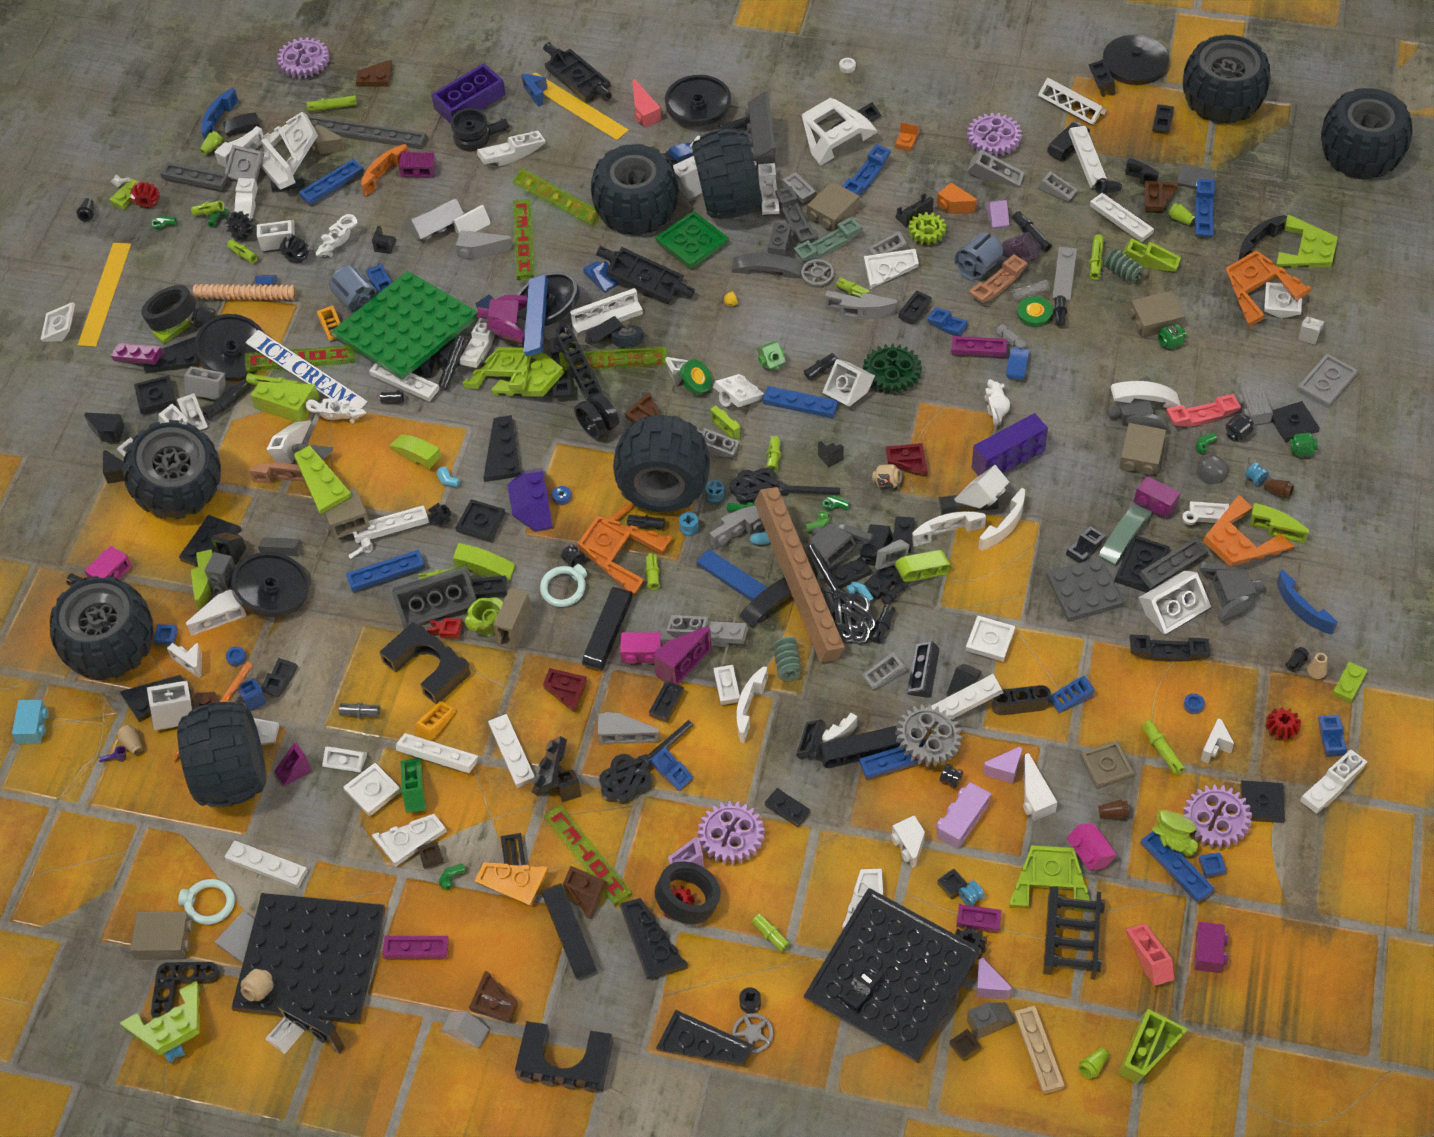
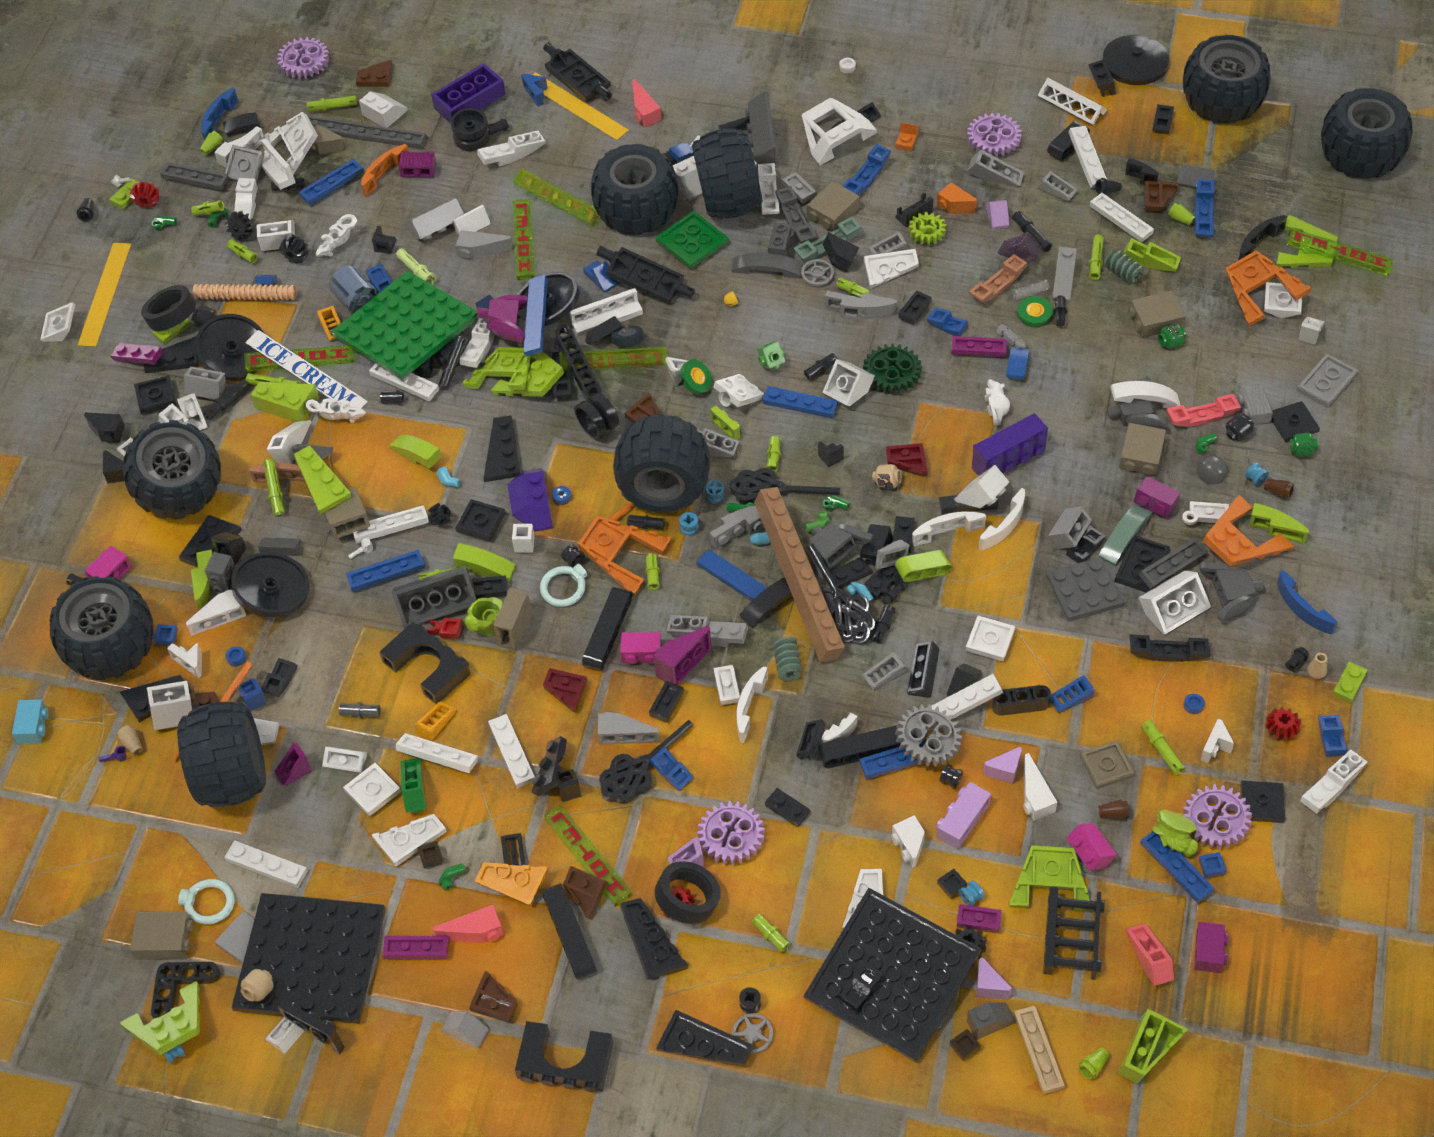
black dish [665,75,731,126] -> none
sand blue cylinder [954,232,1003,281] -> none
none -> lime pin [263,459,285,516]
none -> white slope [359,91,408,128]
none -> yellowish green pin [396,248,437,285]
none -> coral slope [433,905,503,943]
none -> white brick [512,524,535,553]
none -> black slope [822,232,859,272]
none -> light grey brick [1048,506,1092,549]
none -> clear neon green tile [1287,228,1393,275]

